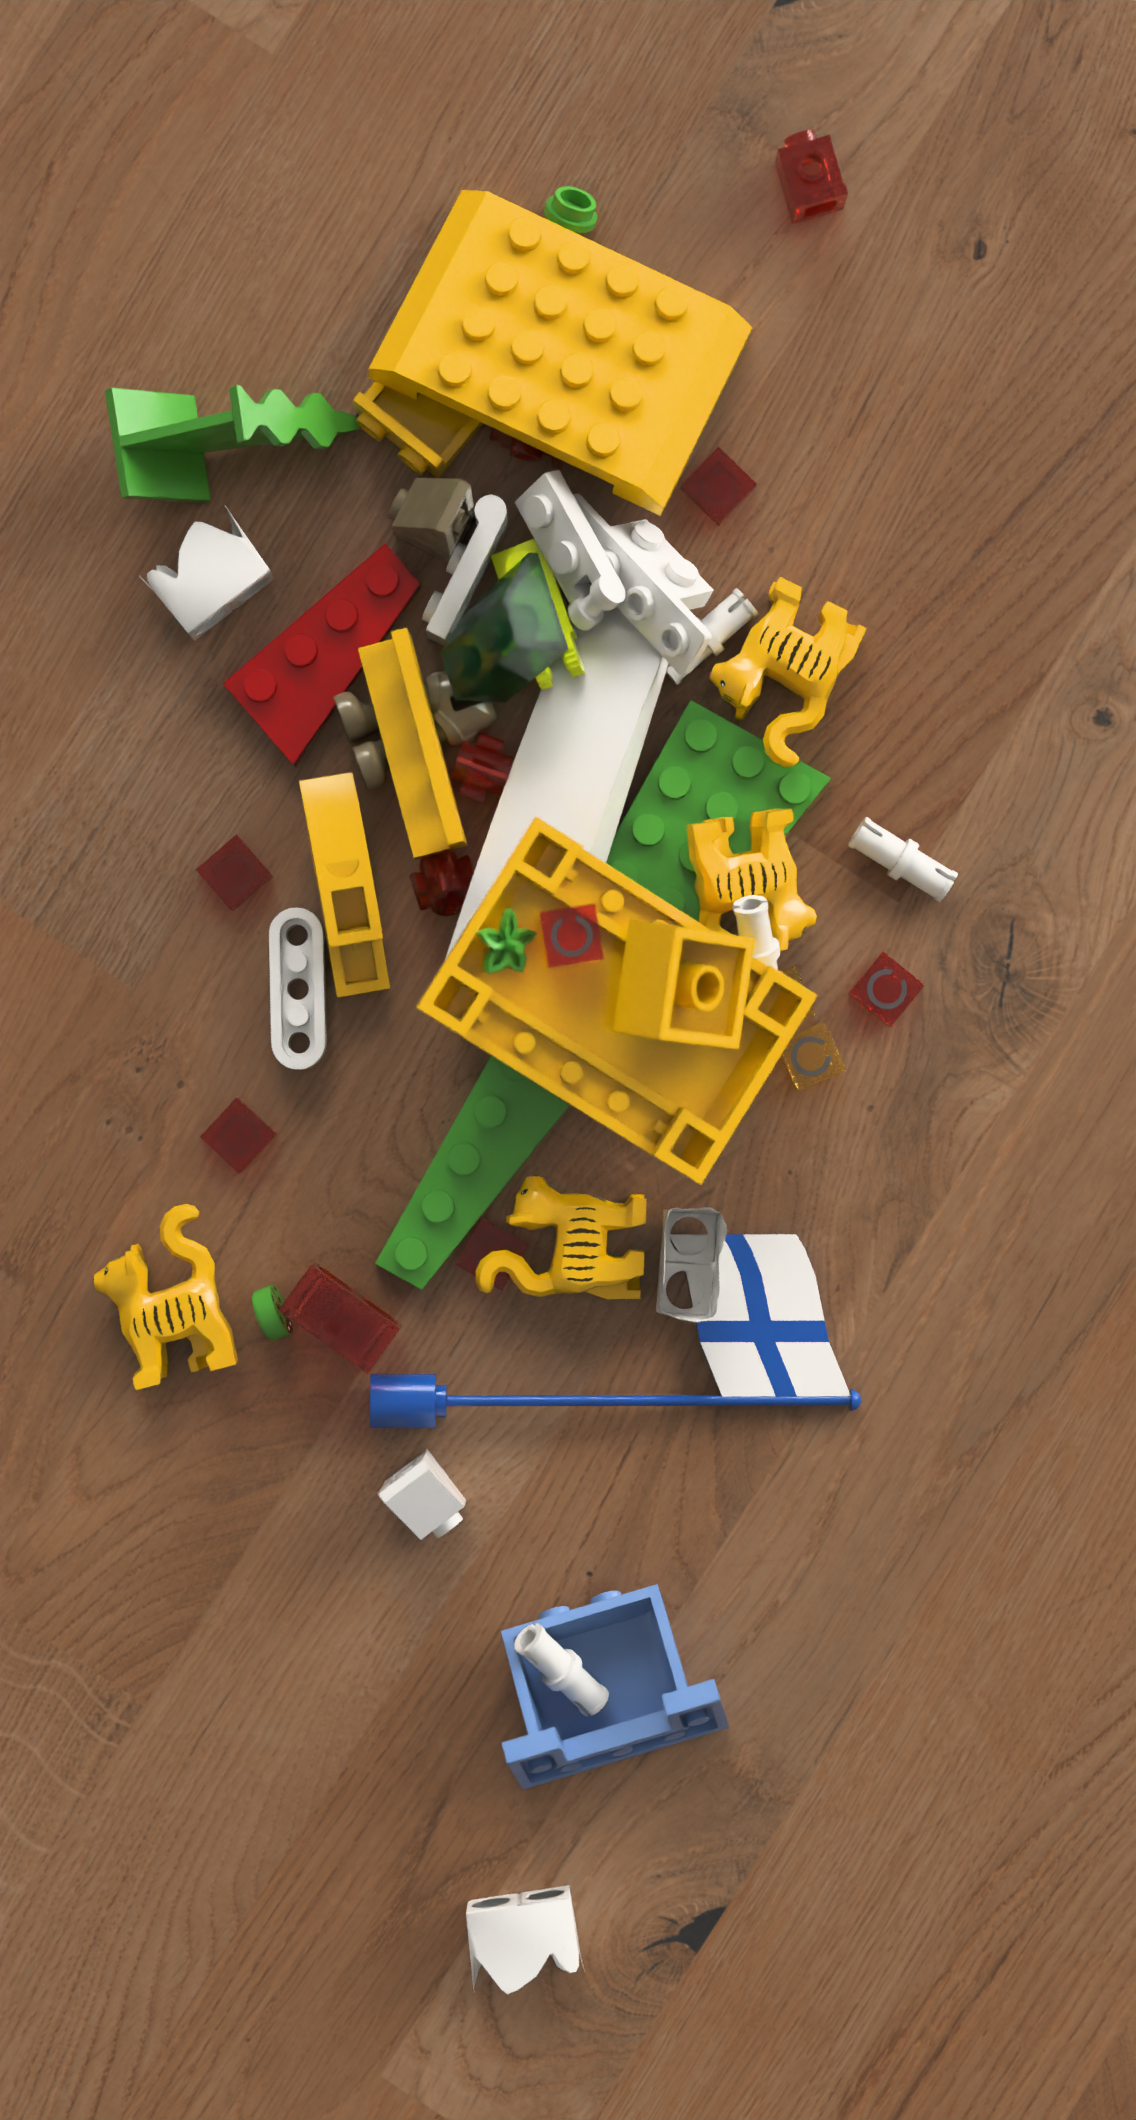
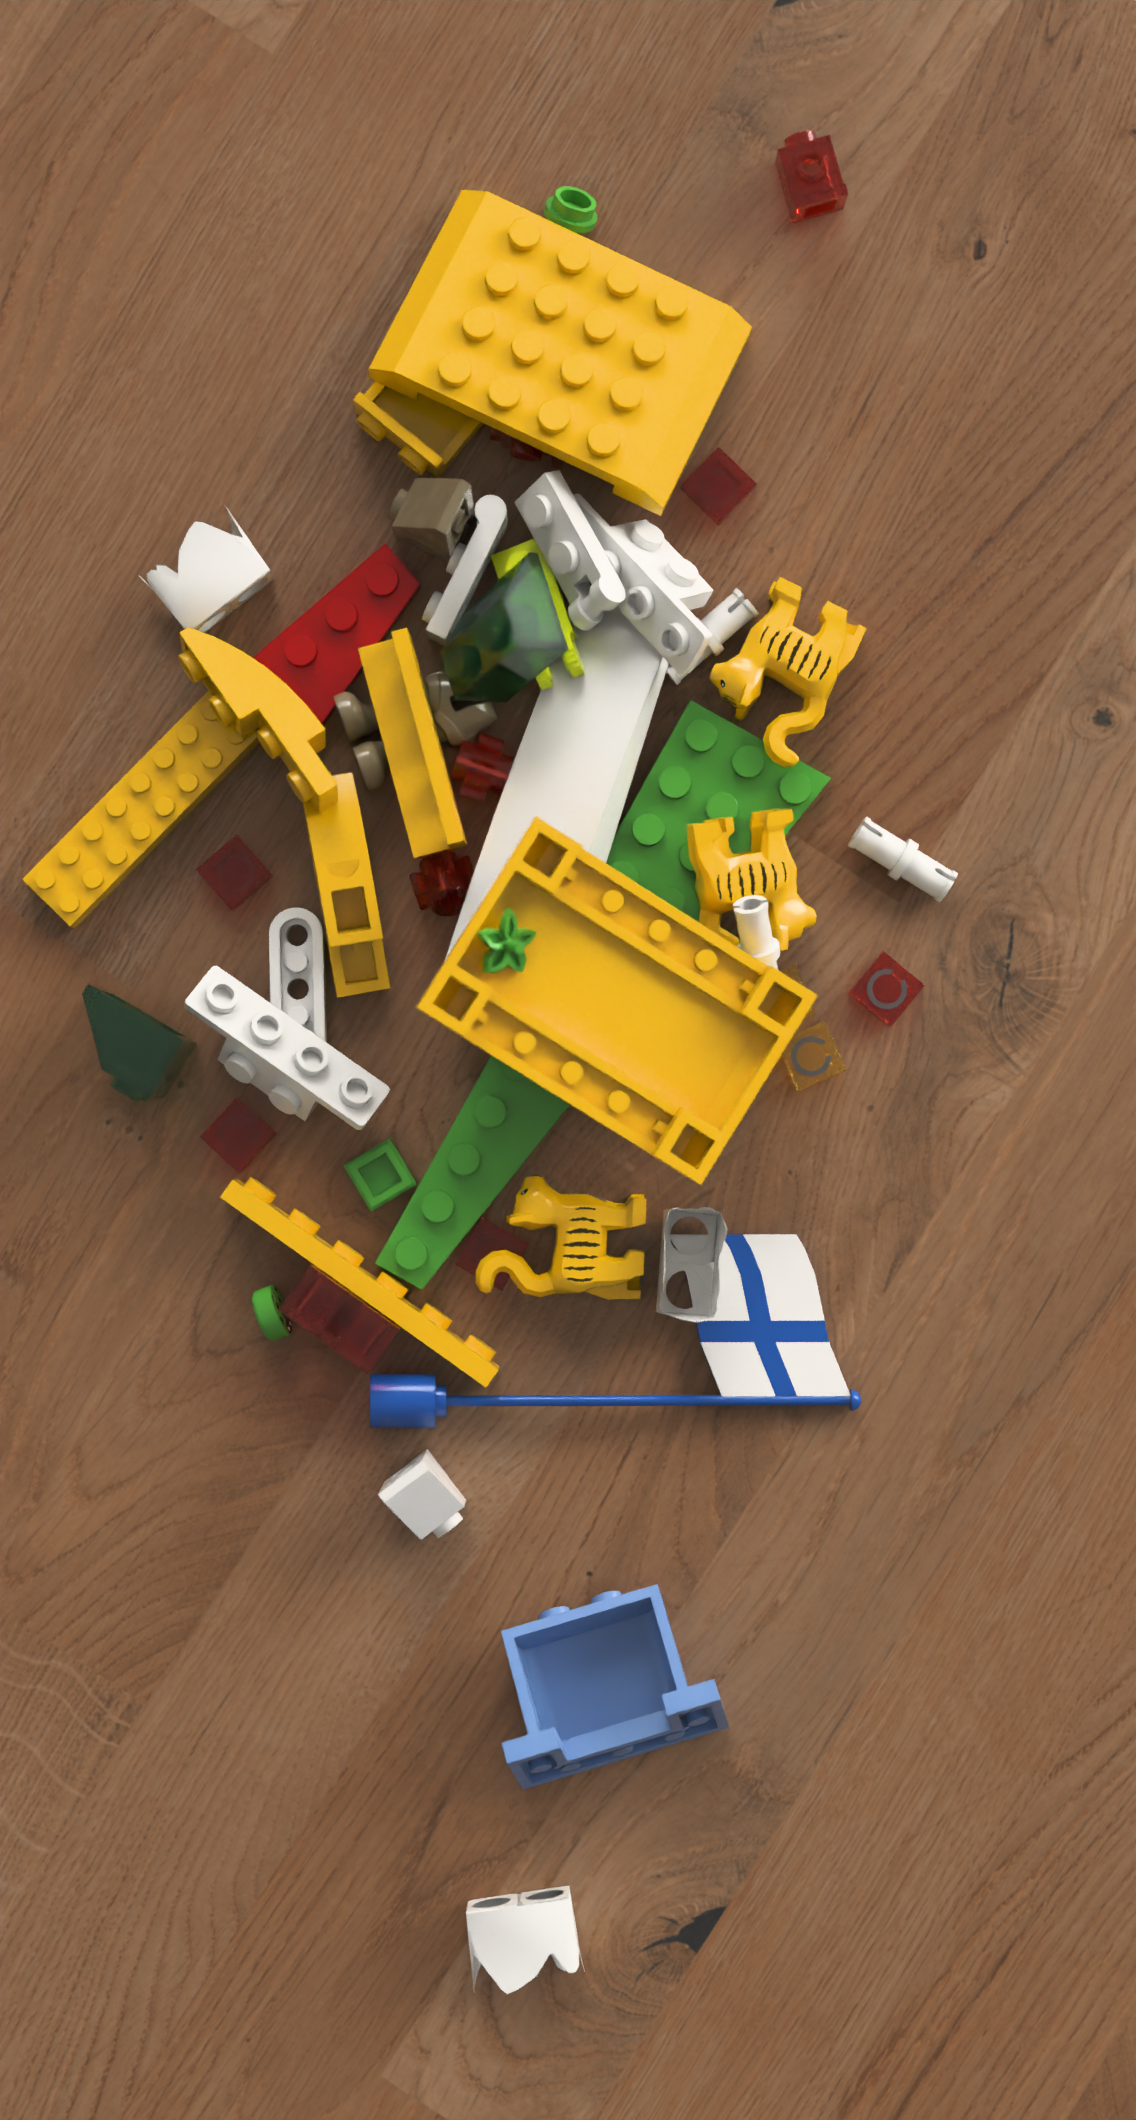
yellow animal [94,1204,238,1390] -> none
bright green piece [105,385,361,503] -> none
white pin [514,1623,609,1716] -> none
clear red tile [540,903,604,968] -> none
yellow slope [613,920,755,1049] -> none
none -> yellow piece [22,691,260,929]
none -> clear green slope [82,984,197,1102]
none -> yellow slope [177,627,338,813]
none -> white bracket [184,966,390,1130]
none -> yellow plate [220,1177,500,1388]
none -> bright green tile [344,1138,418,1212]

